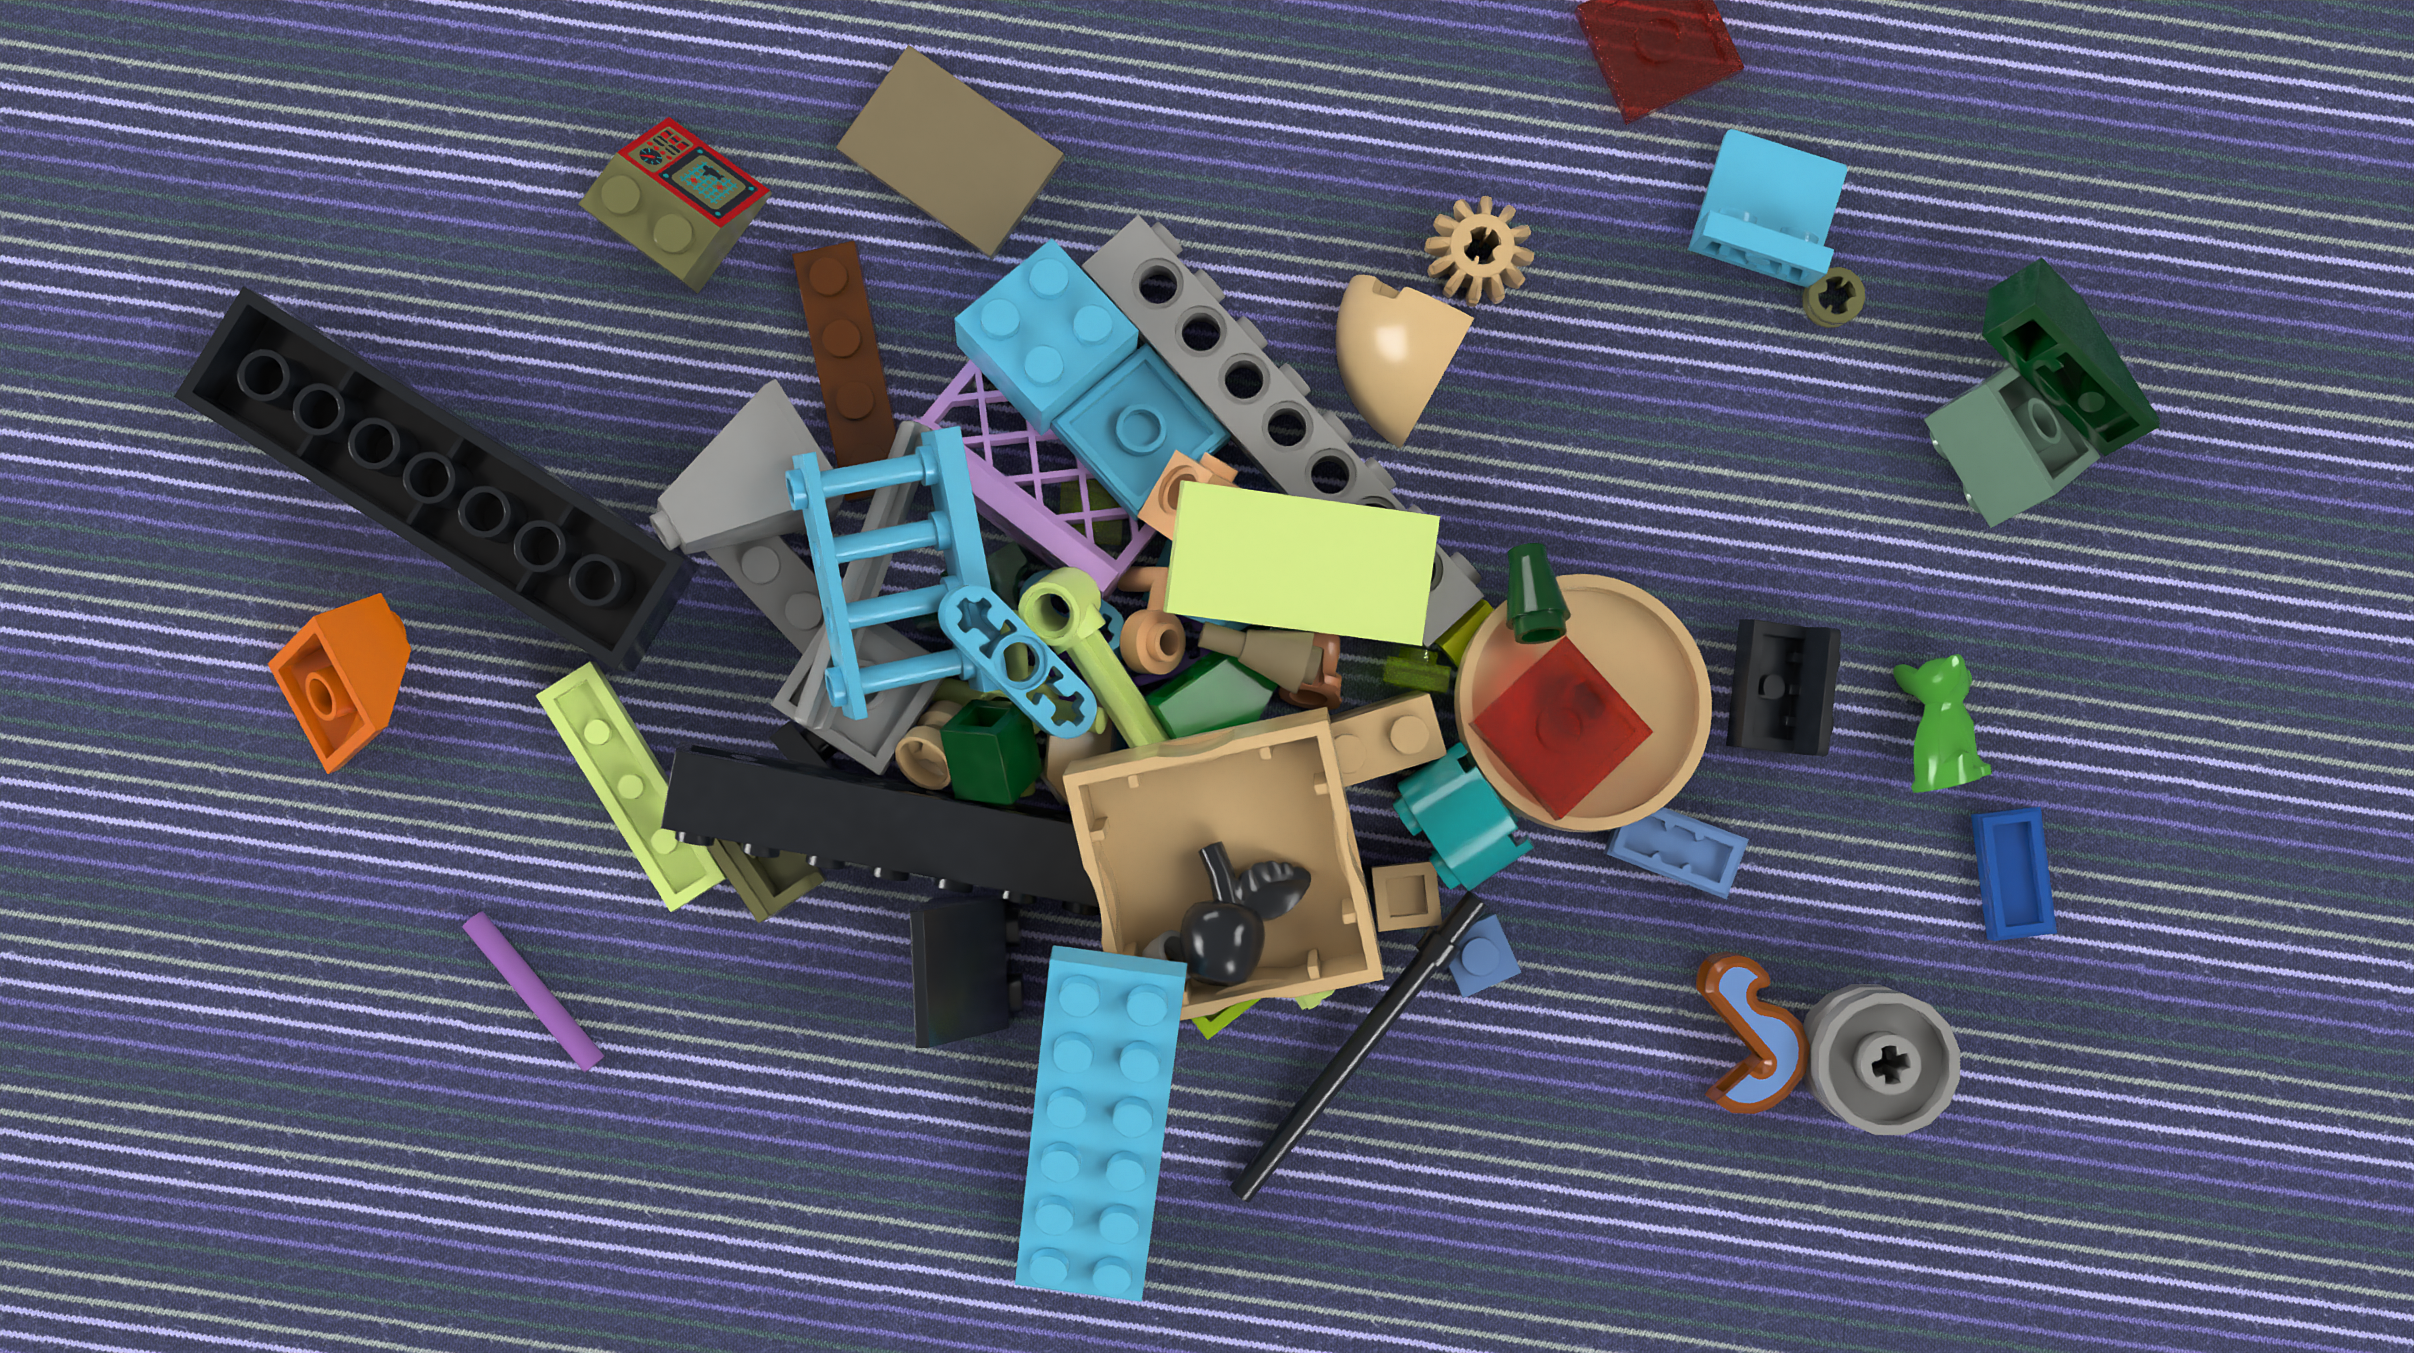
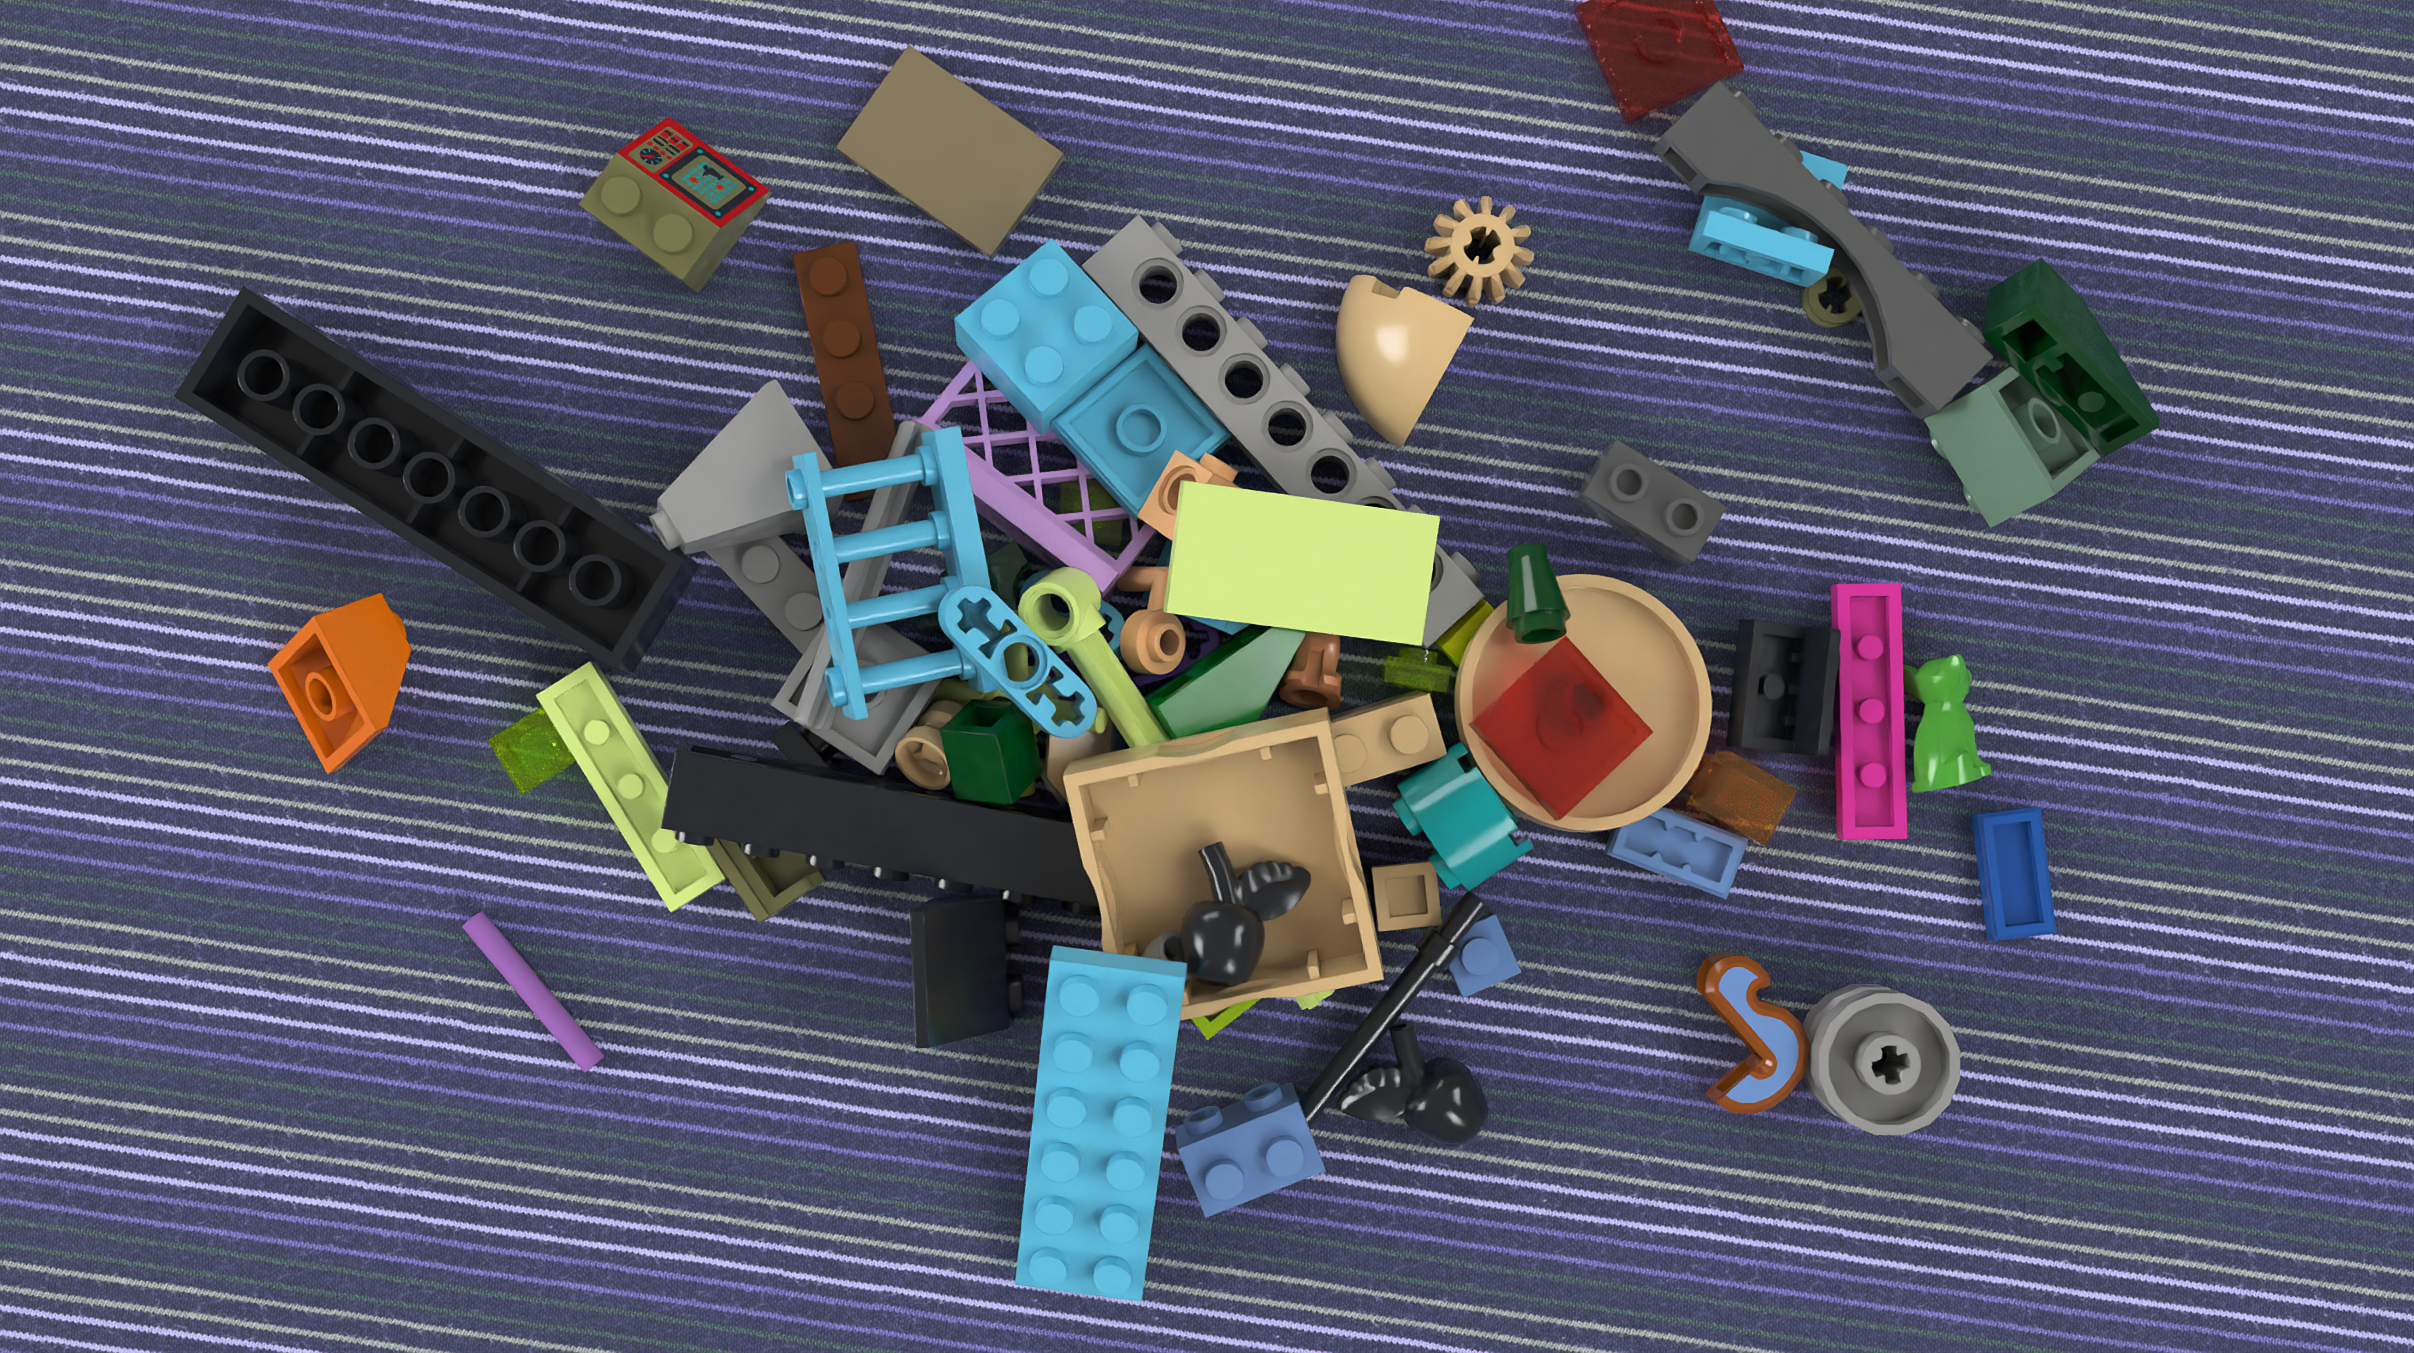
dark tan cone [1198,621,1322,694] -> none
none -> clear neon green plate [488,706,577,795]
none -> medium blue bracket [1175,1082,1326,1218]
none -> black piece [1337,1021,1489,1147]
none -> dark grey brick [1571,439,1727,568]
none -> dark grey arch [1652,80,1994,420]
none -> clear orange brick [1686,751,1797,846]
none -> dark pink plate [1831,583,1907,840]

